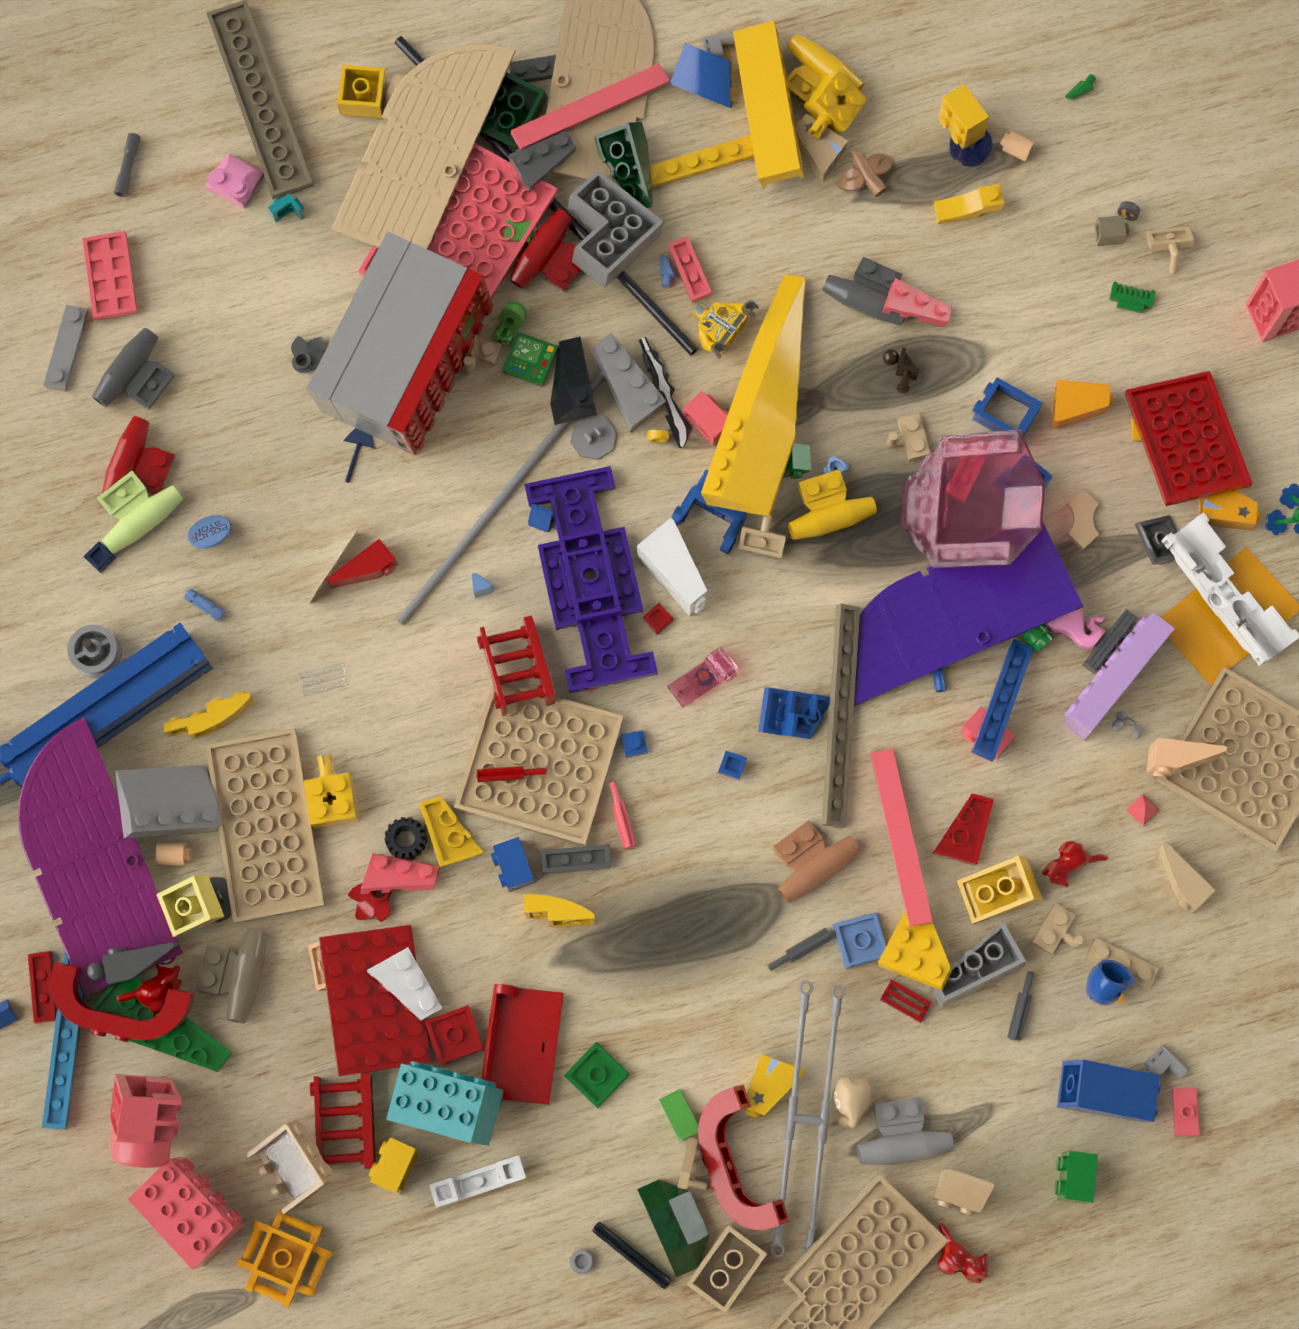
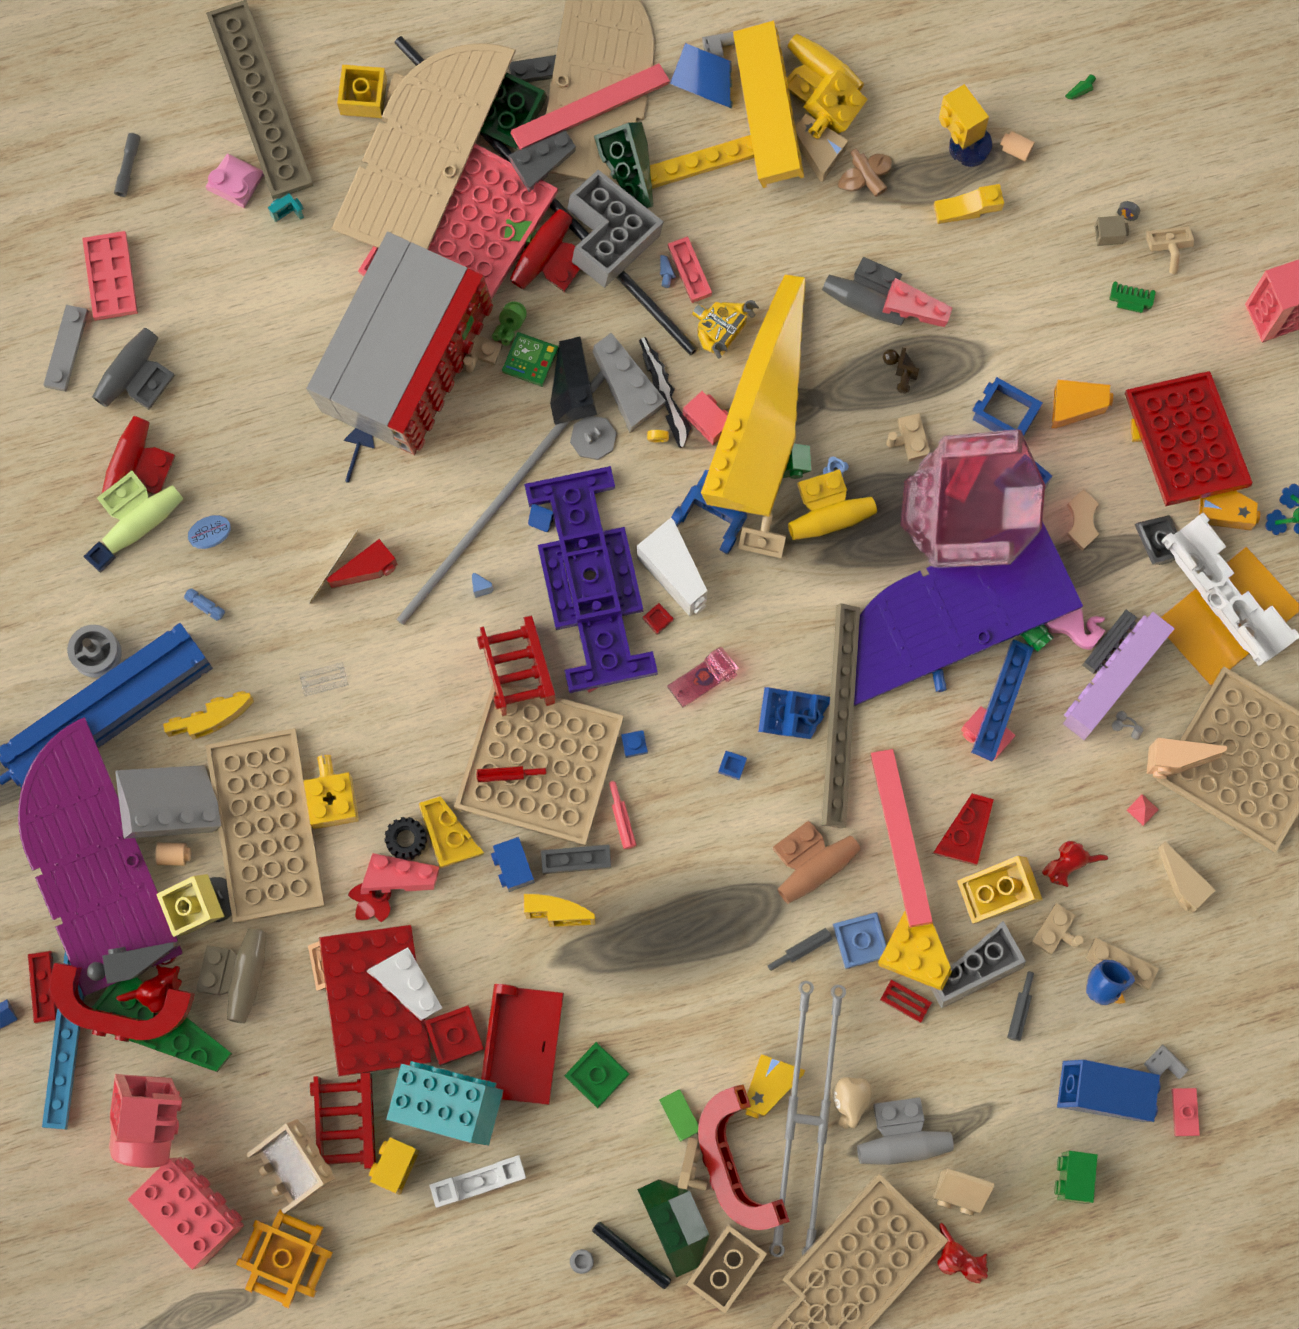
dark grey plate [291,336,325,373] -> none

